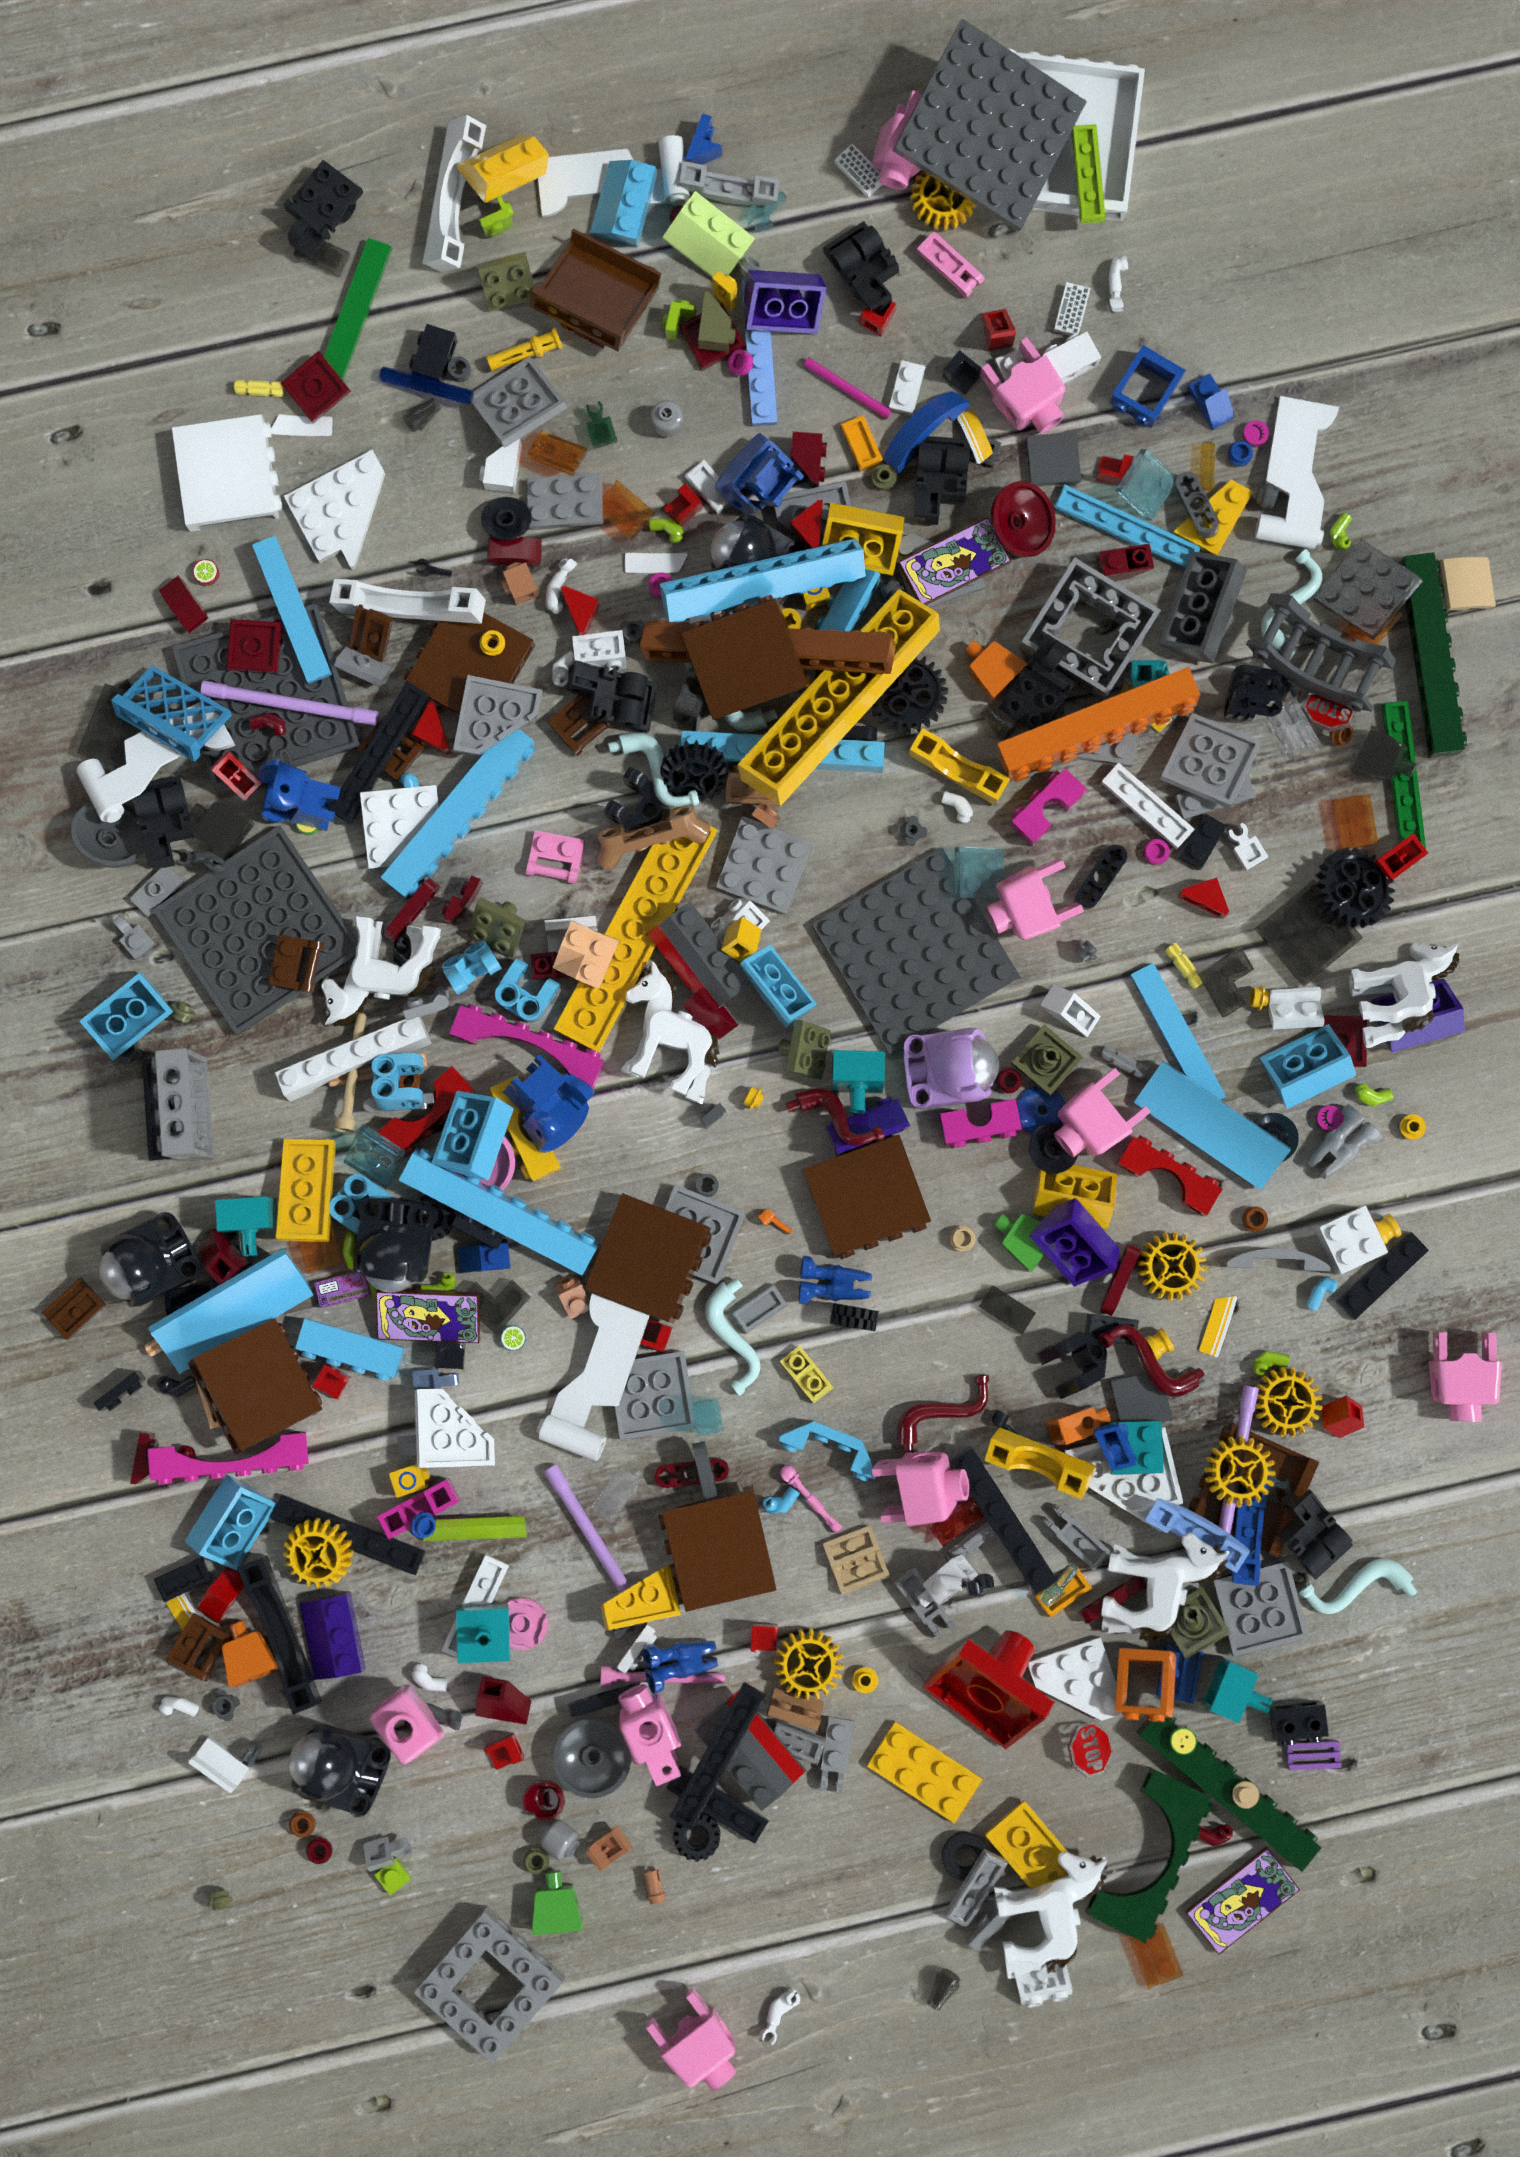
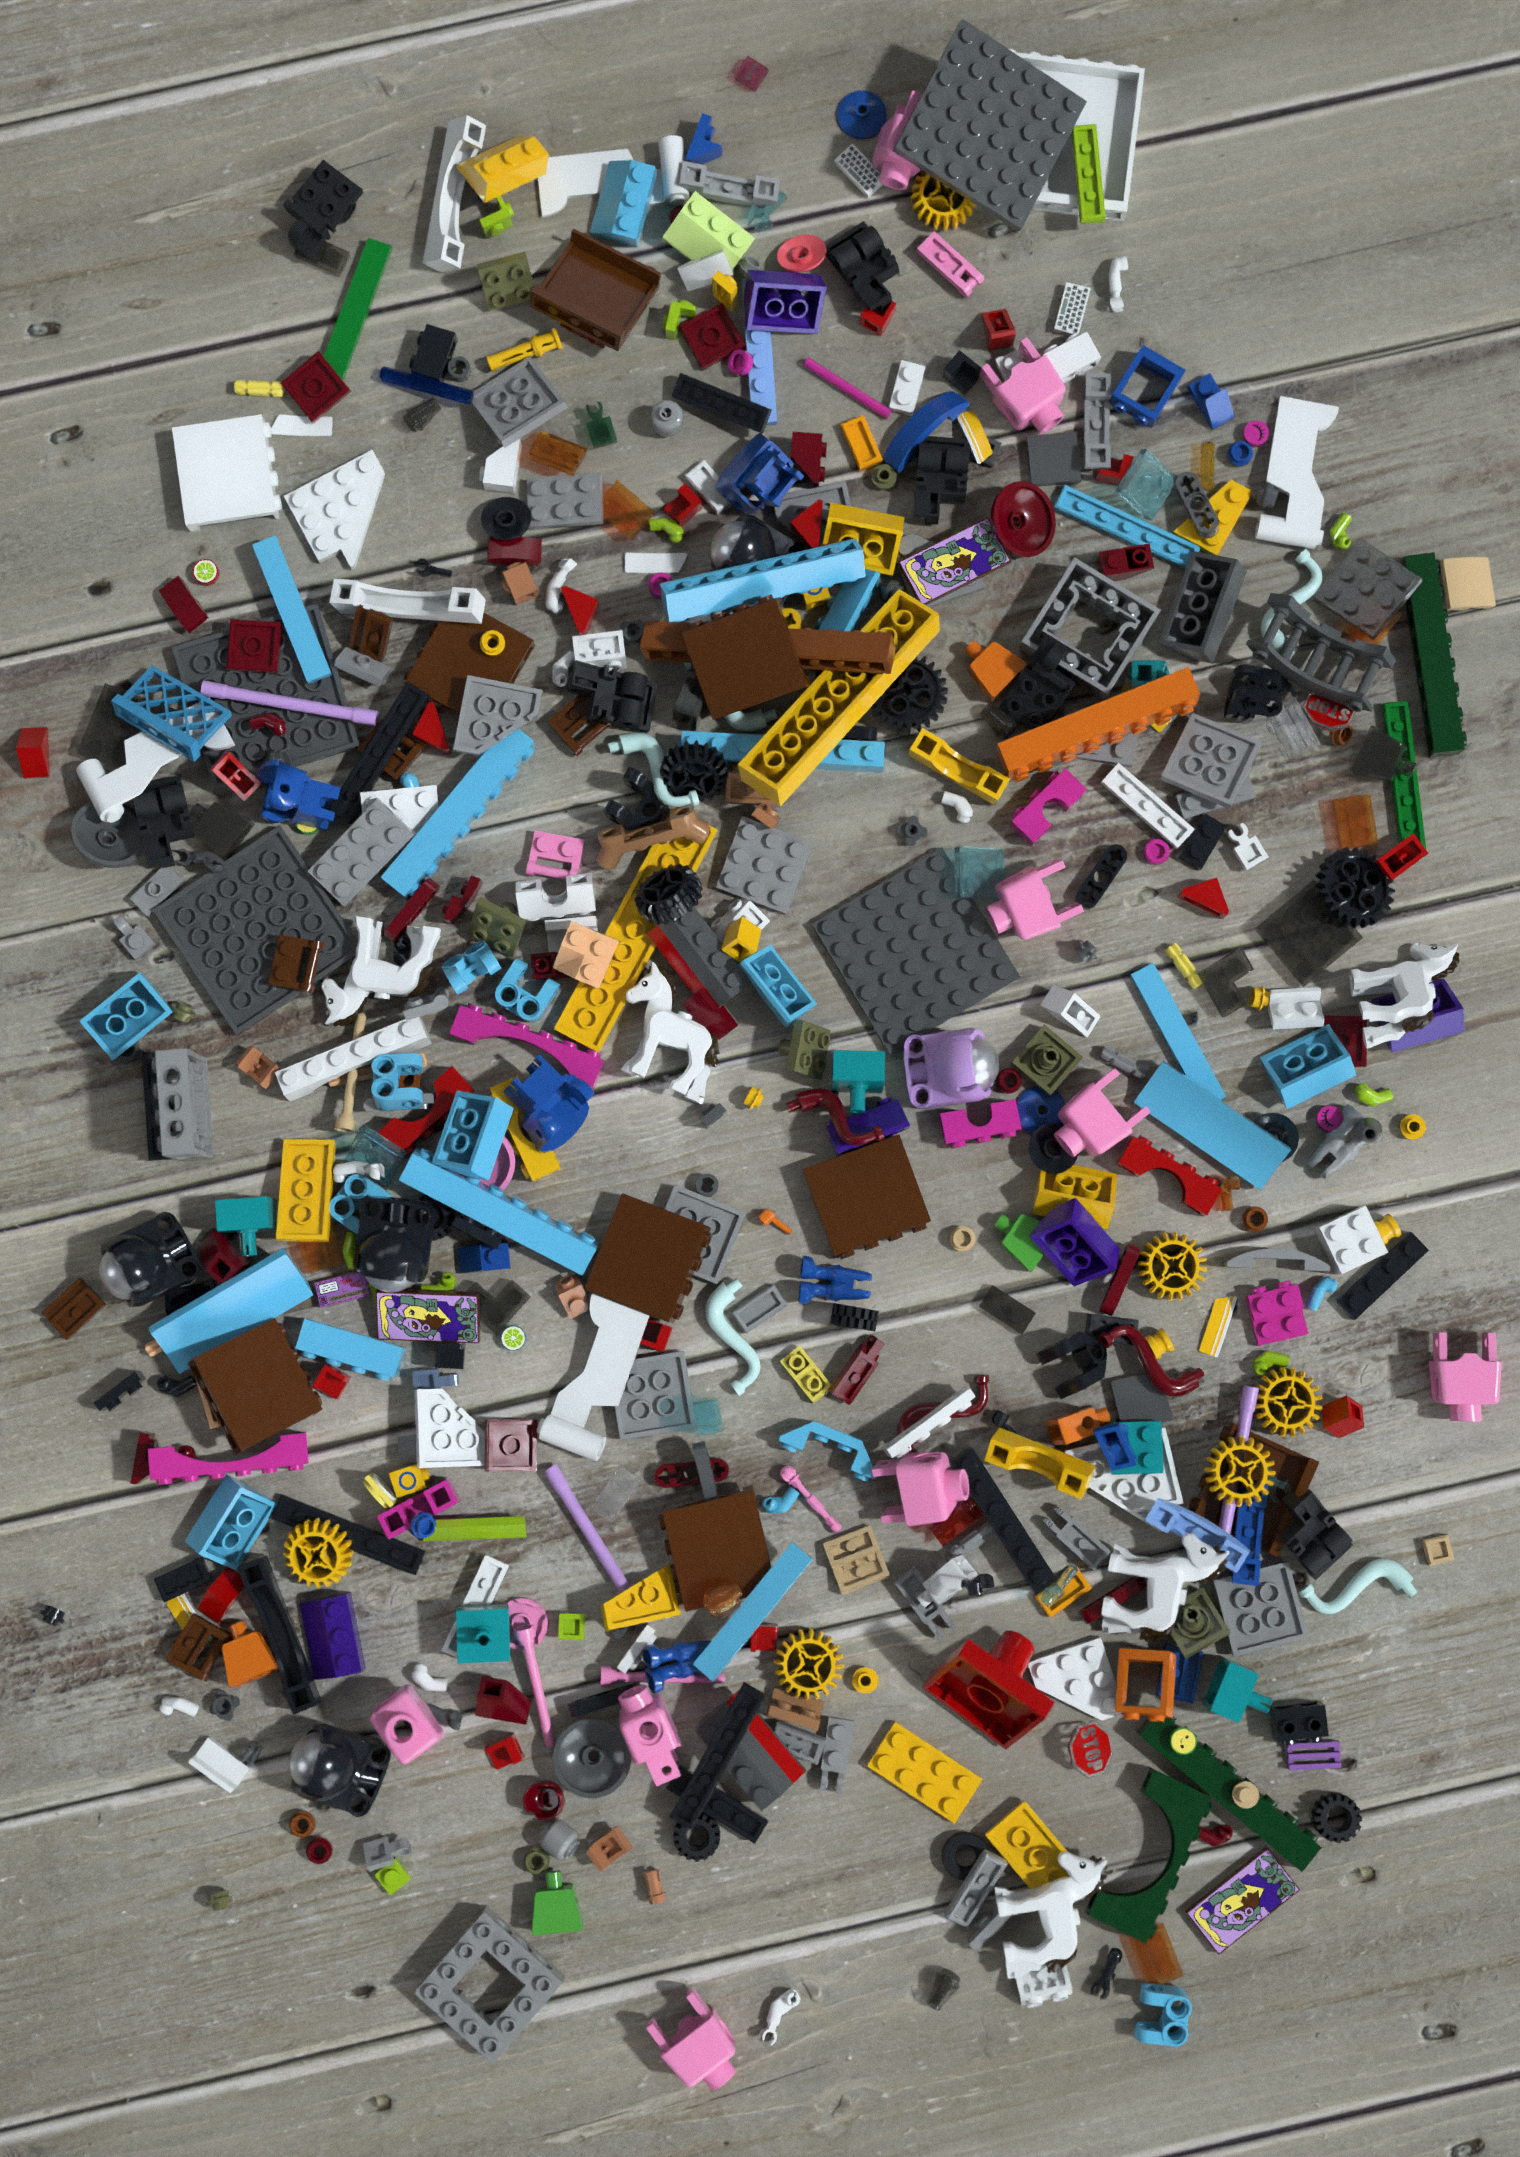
olive slope [698,292,736,352] -> none
none -> red slope [16,727,50,779]
none -> black plate [39,1605,65,1627]
none -> nougat bracket [236,1045,282,1089]
none -> light grey plate [308,798,415,907]
none -> white arm [332,1161,385,1183]
none -> light yellow piece [363,1473,399,1510]
none -> tile [484,1419,537,1472]
none -> bright pink piece [513,1625,555,1748]
none -> white arch [516,873,596,921]
none -> lime plate [558,1612,586,1641]
none -> black gear [634,864,703,925]
none -> black plate [671,373,772,433]
none -> white slope [677,249,734,291]
none -> medium azure tile [693,1542,813,1681]
none -> clear orange head [702,1579,743,1619]
none -> clear pink tile [734,56,768,92]
none -> coral dish [777,235,826,273]
none -> dark red hinge [828,1334,884,1405]
none -> blue dish [837,90,887,139]
none -> white plate [882,1387,976,1458]
none -> light grey slope [1083,373,1111,469]
none -> black piece [1091,1948,1123,2000]
none -> medium azure piece [1134,1983,1192,2047]
none -> clear orange arm [1219,1176,1240,1211]
none -> dark pink plate [1245,1280,1308,1346]
none -> black tyre [1311,1792,1362,1843]
none -> dark grey cone [1356,1117,1382,1143]
none -> tan tile [1421,1534,1455,1566]

